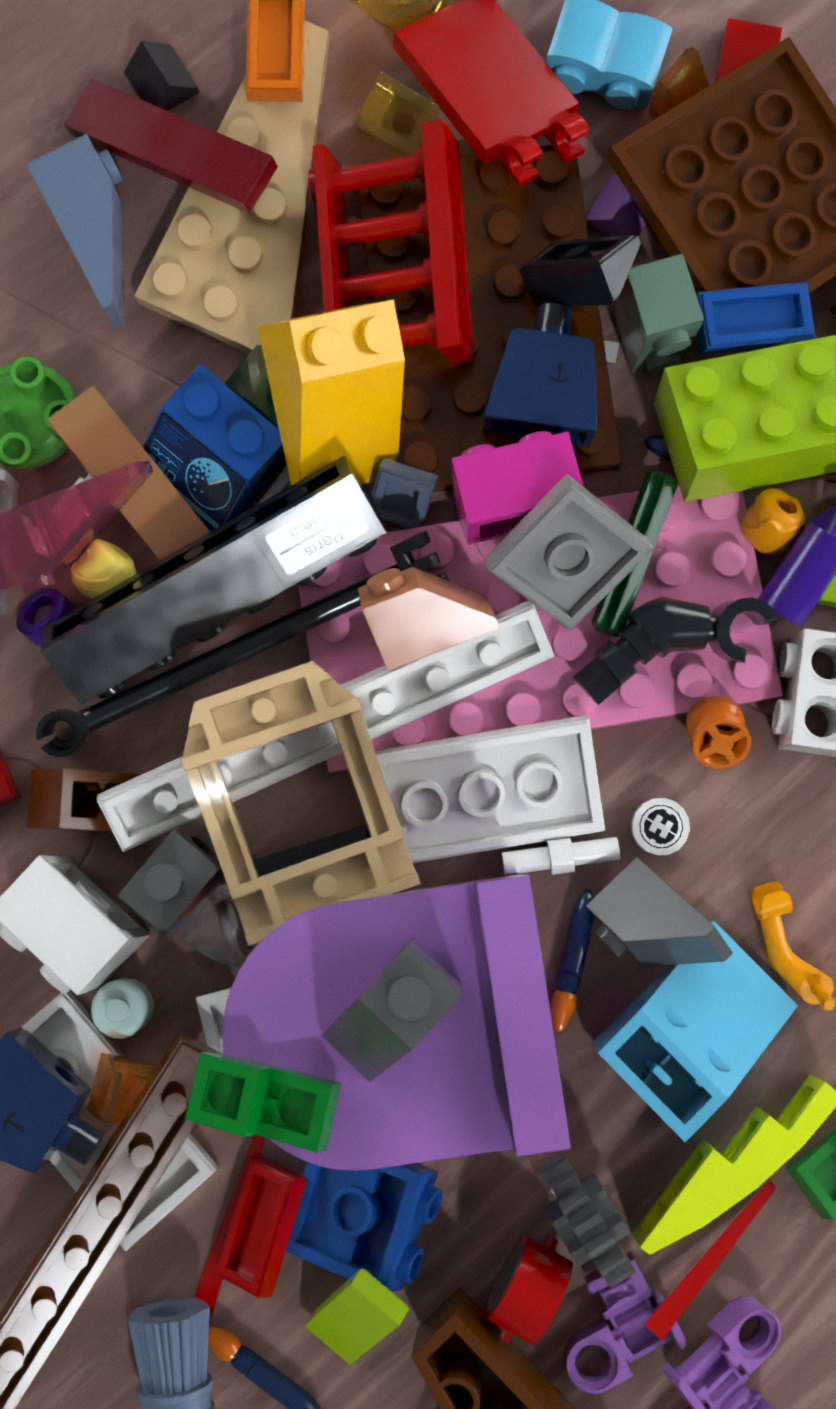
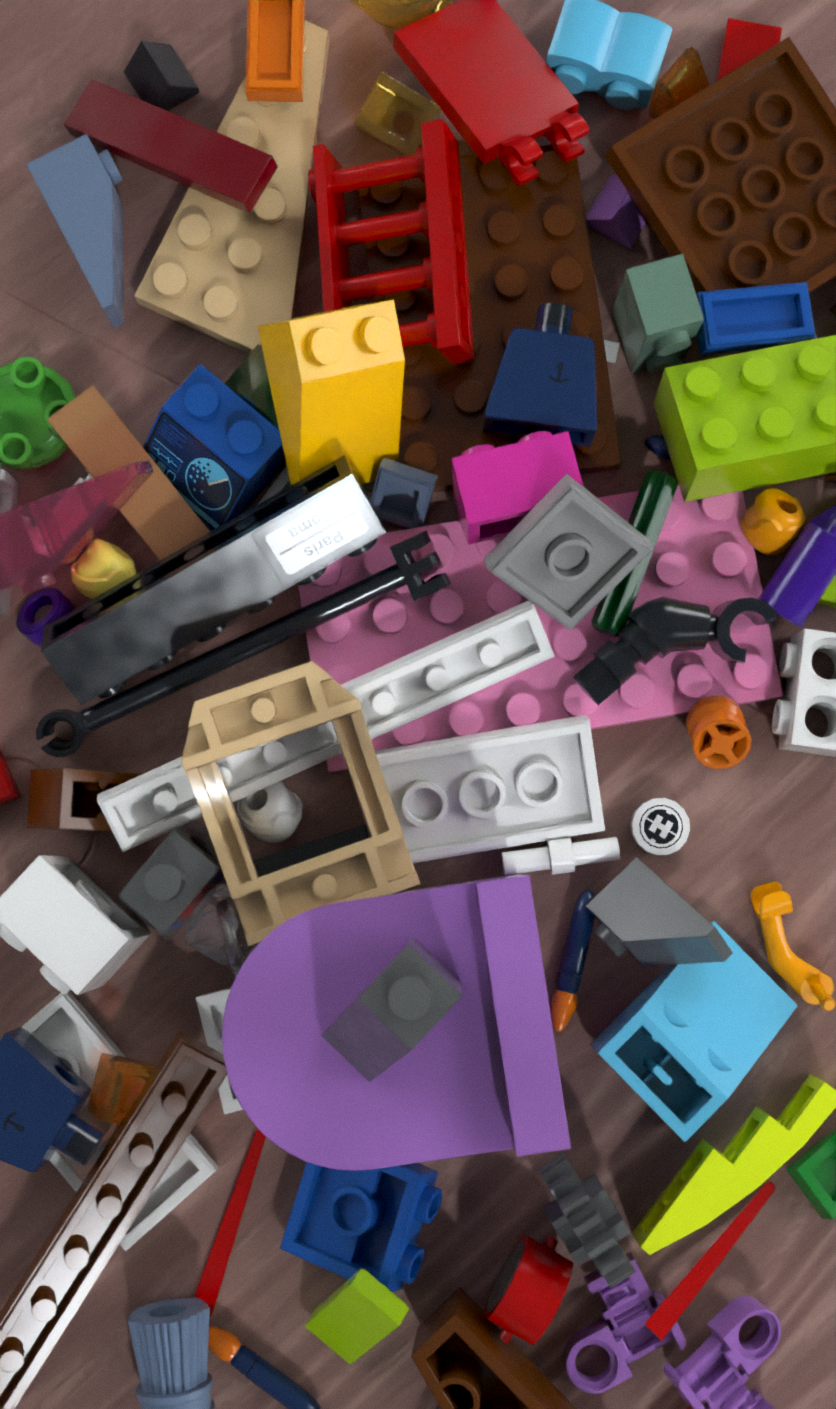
light aqua piece [91,978,154,1039] -> none
green slope [185,1052,341,1153] -> none
red tile [215,1157,307,1298] -> none
slope [358,567,500,671] -> none
black slope [520,235,641,307] -> none
none -> white piece [237,781,303,843]

